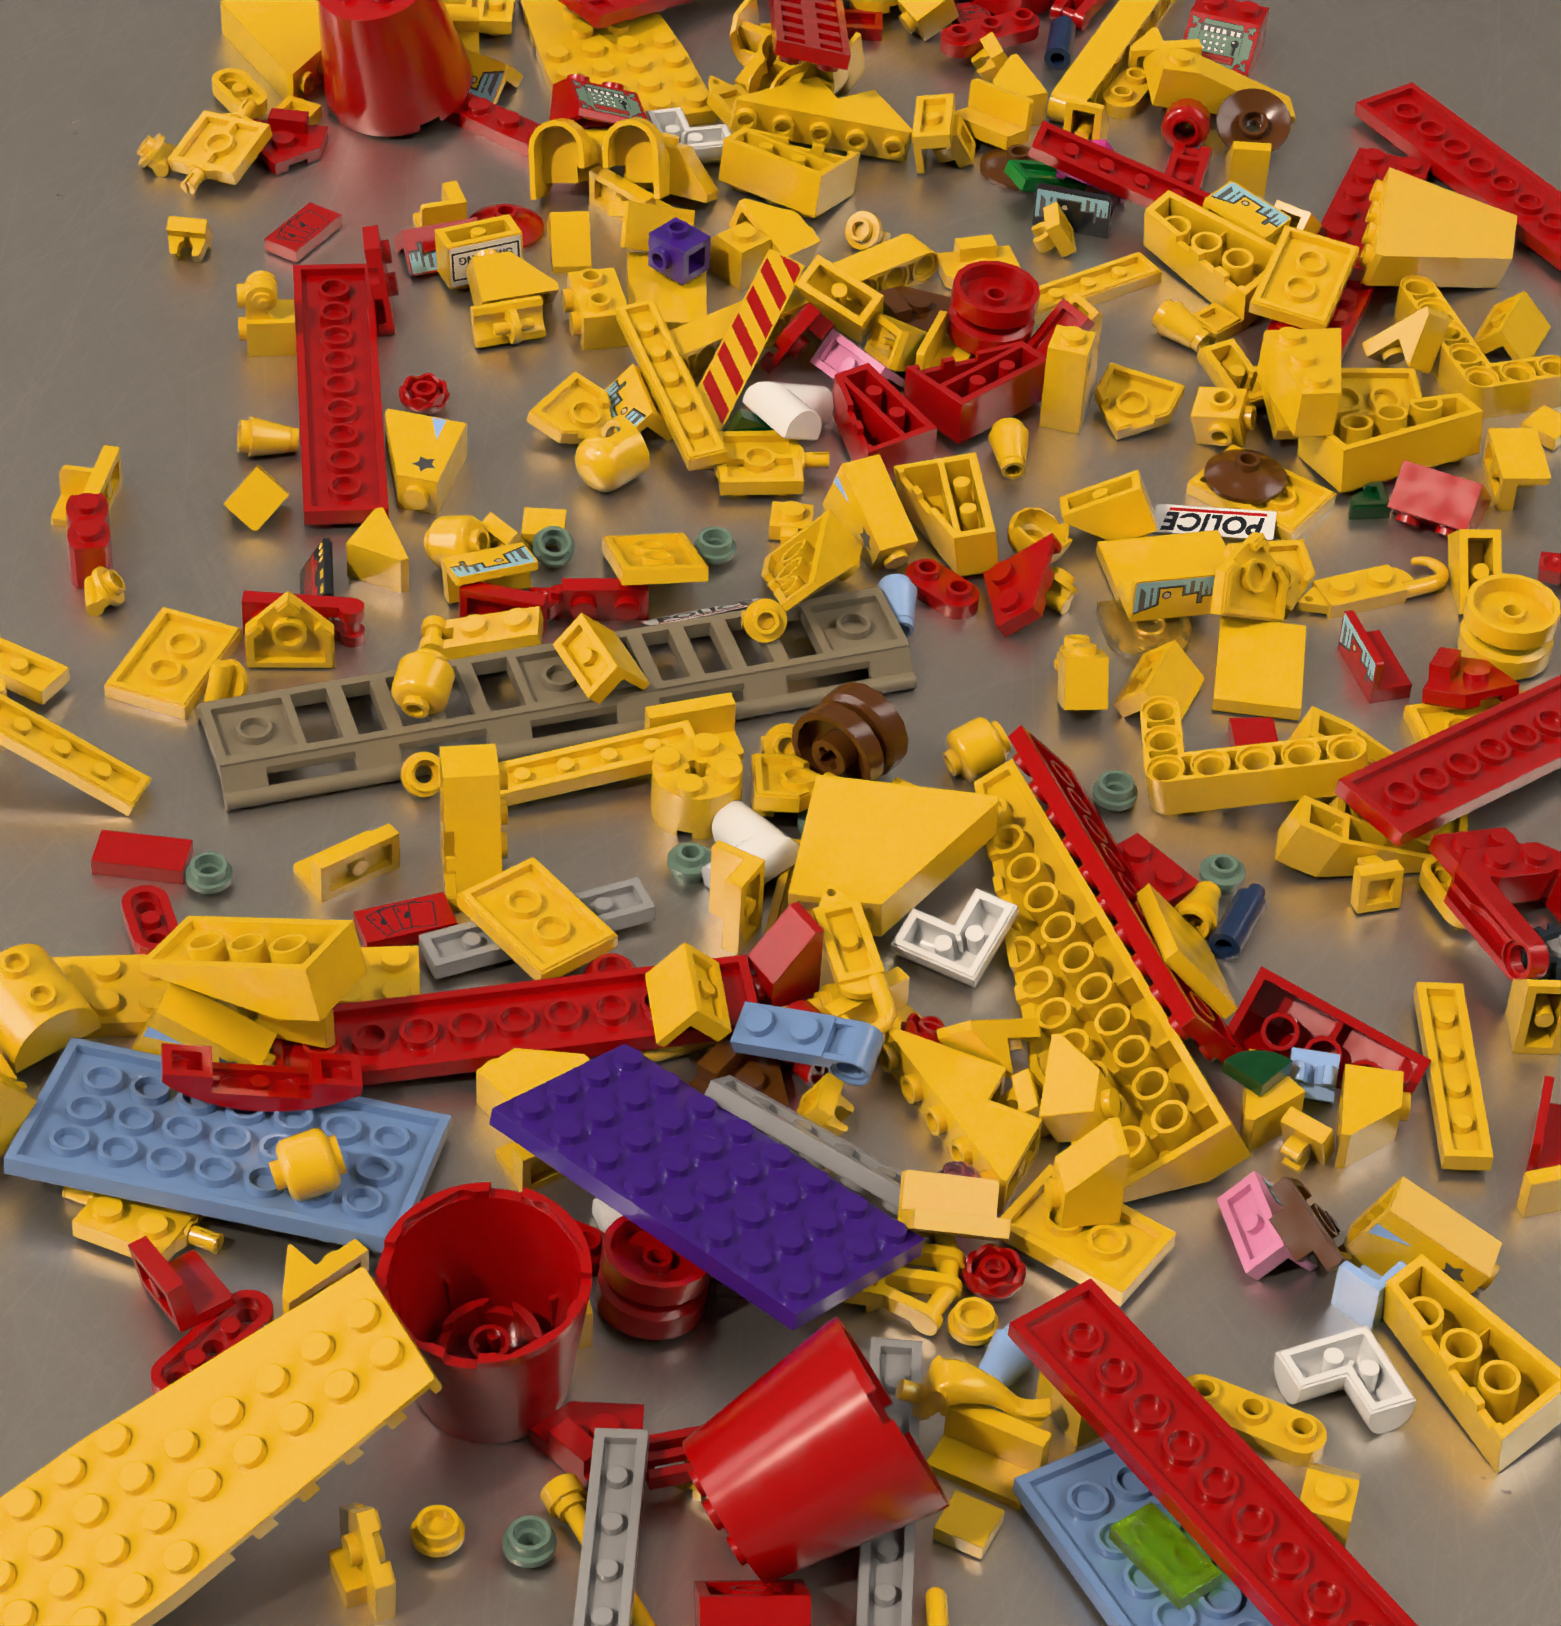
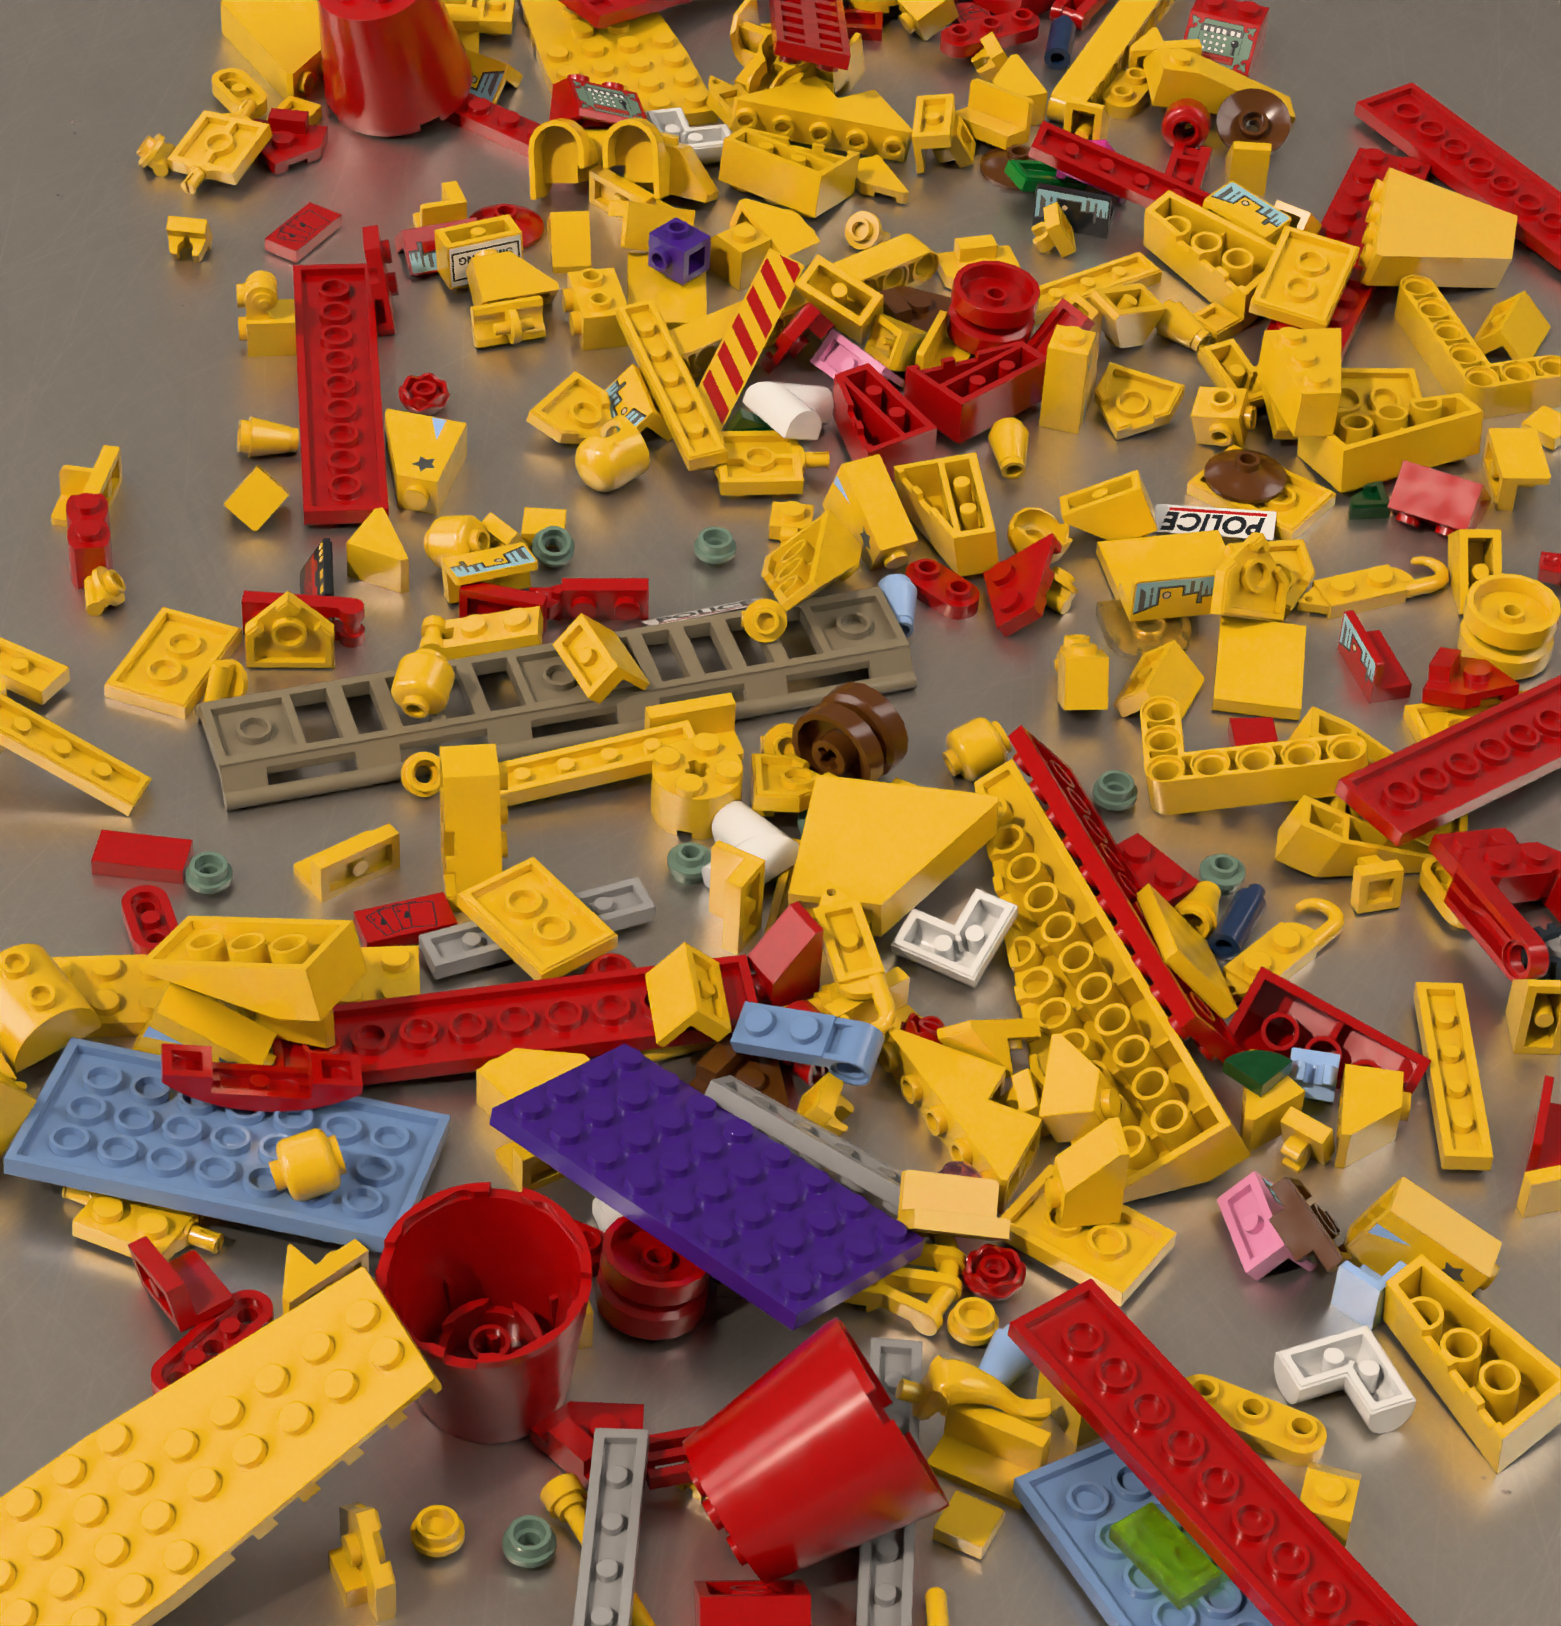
yellow tile [602,532,708,585] -> none
yellow slope [1362,306,1450,374] -> none
none -> yellow tile [855,155,909,204]
none -> yellow slope [1090,283,1167,348]
none -> yellow plate [1222,898,1344,1003]

